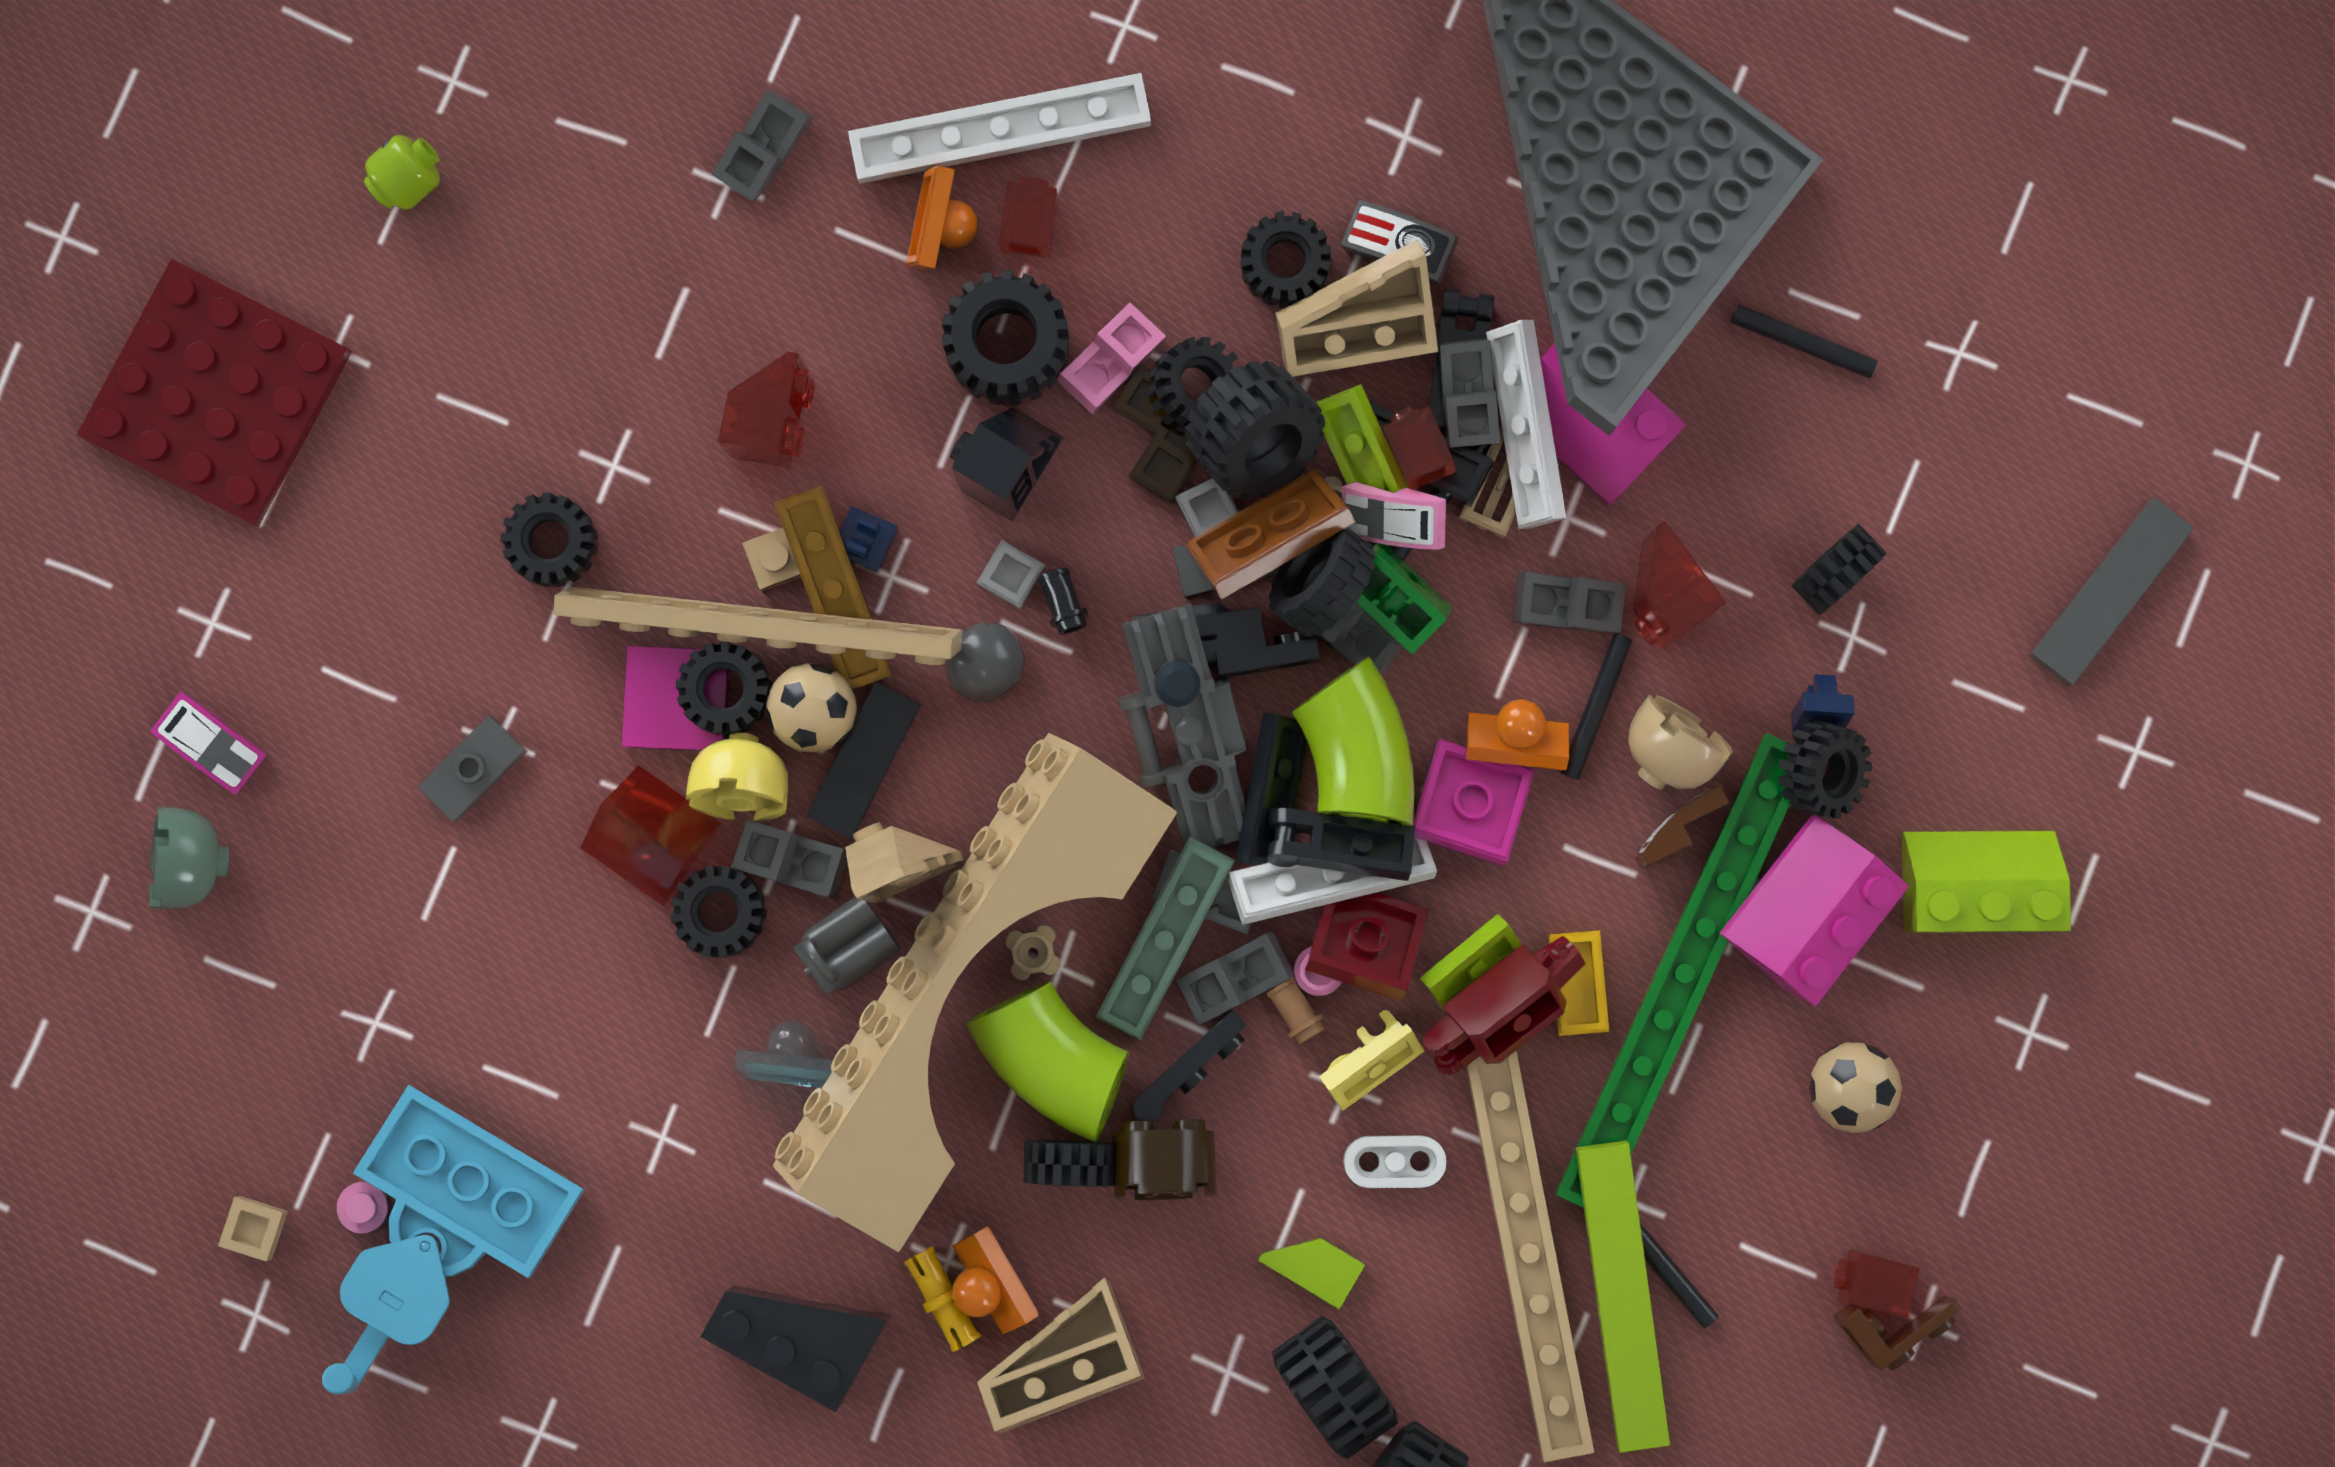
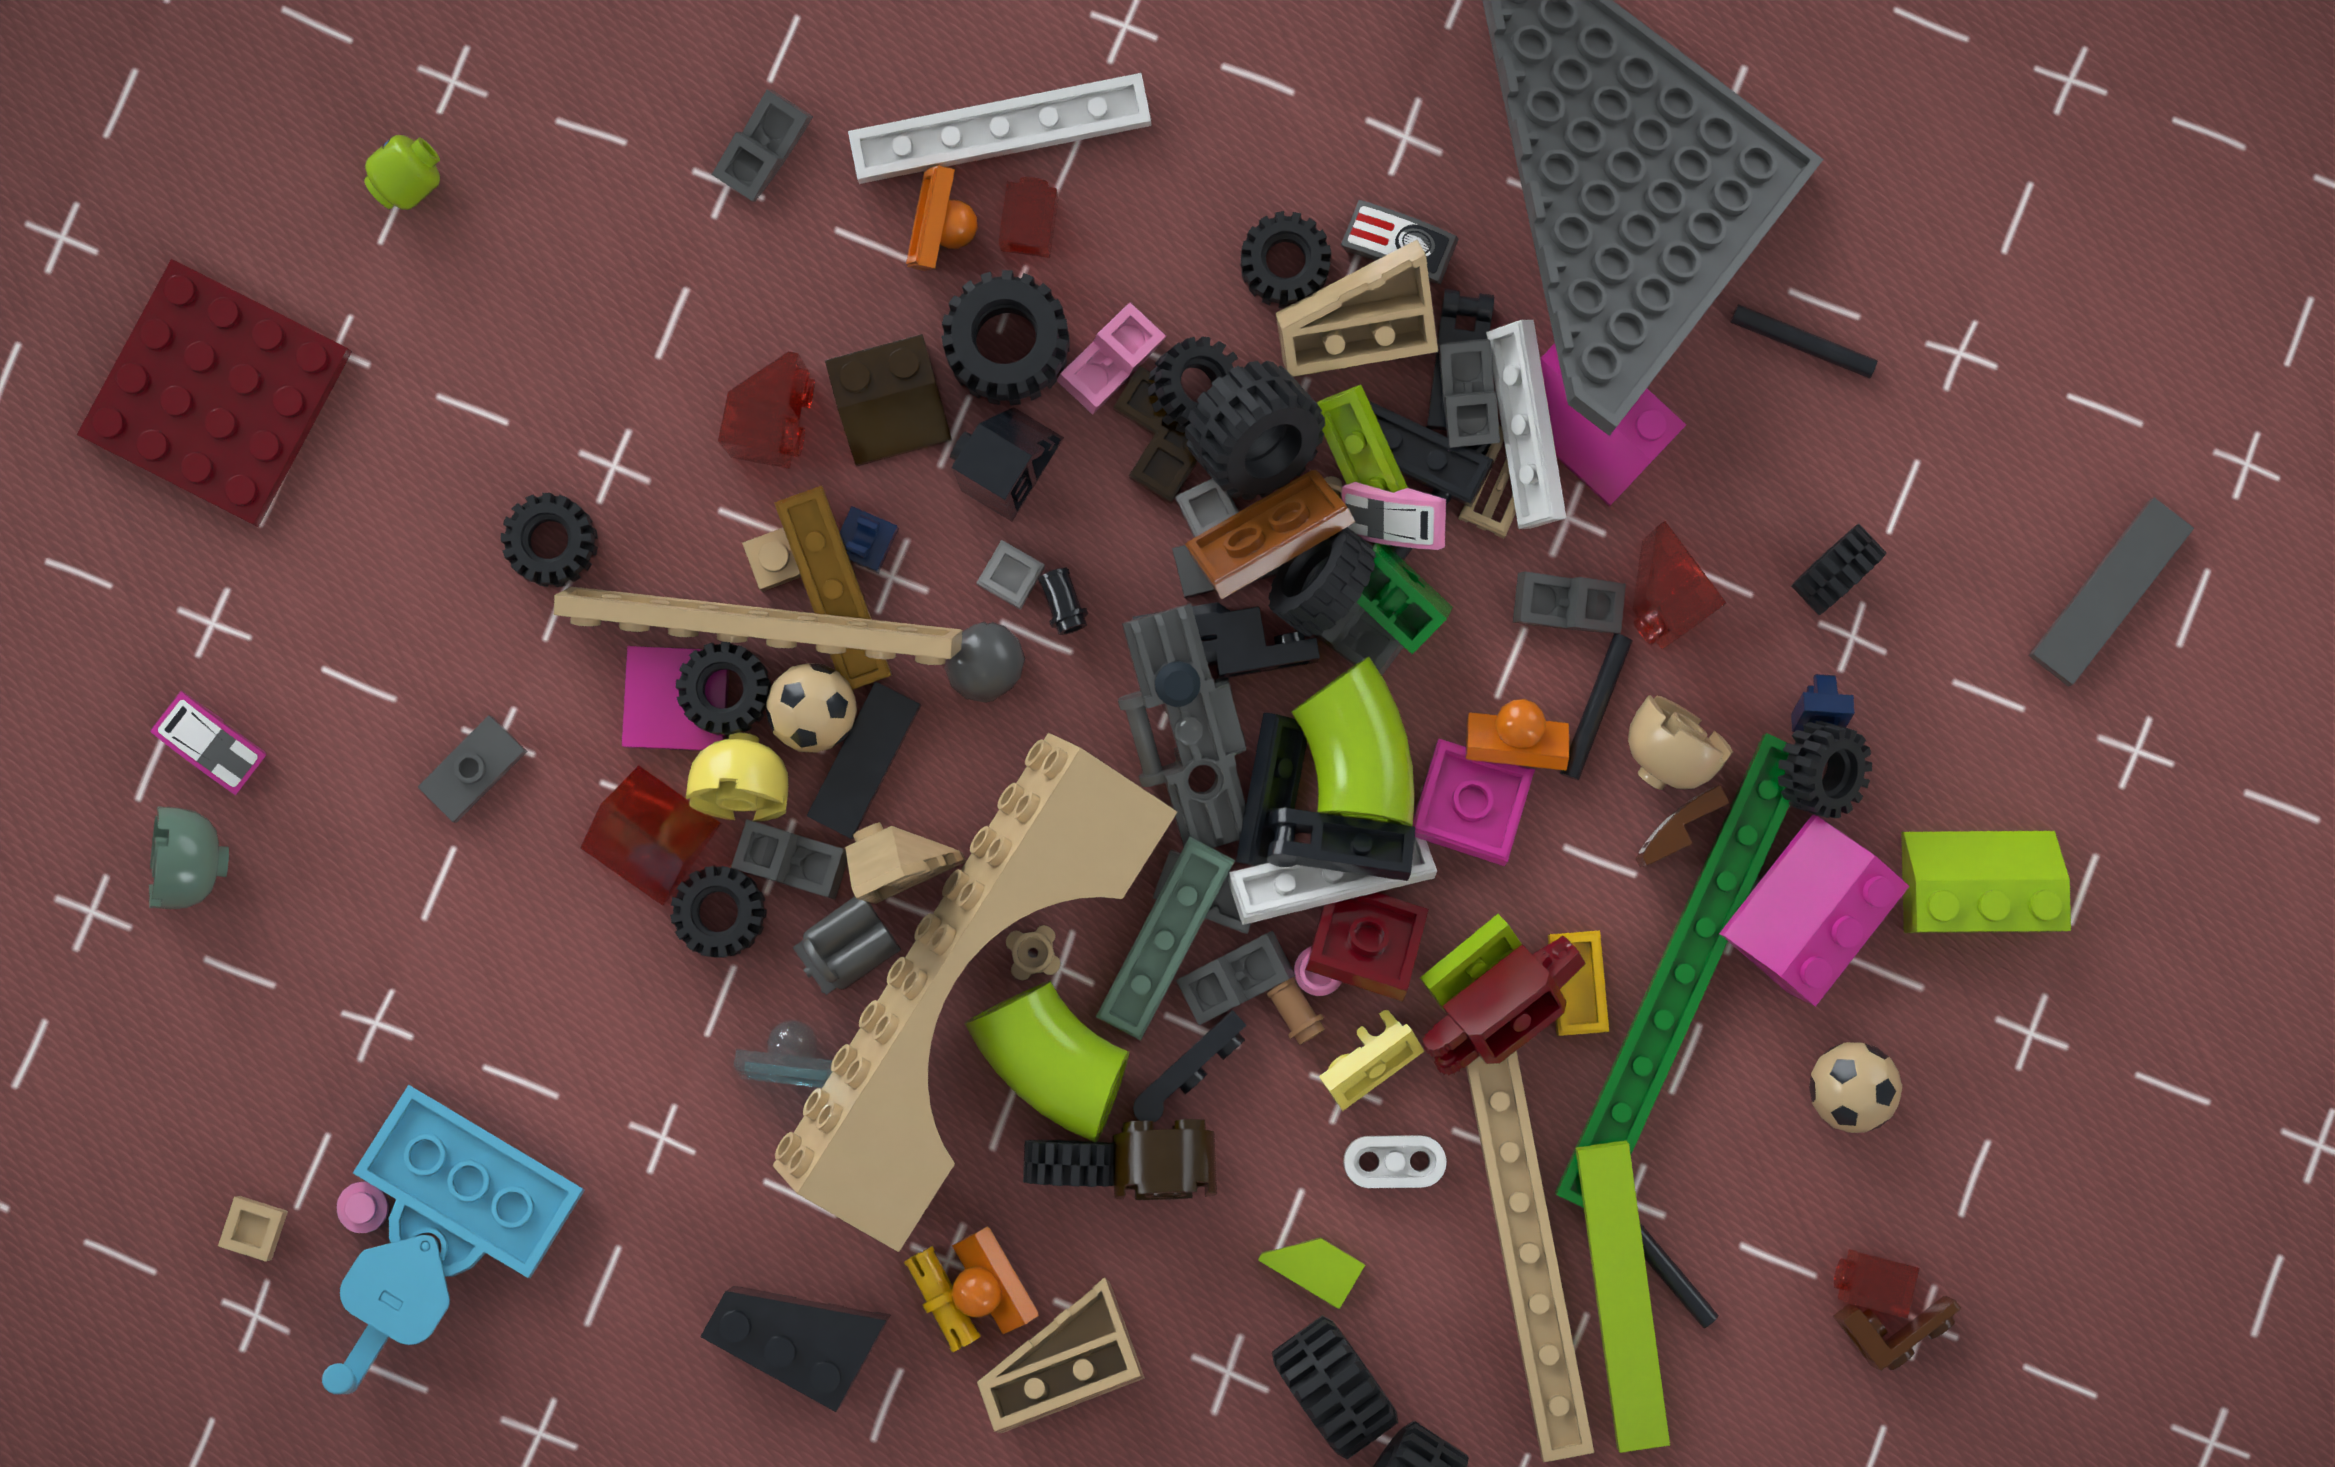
clear red brick [1382,406,1456,490] -> none
none -> dark brown slope [825,334,952,467]

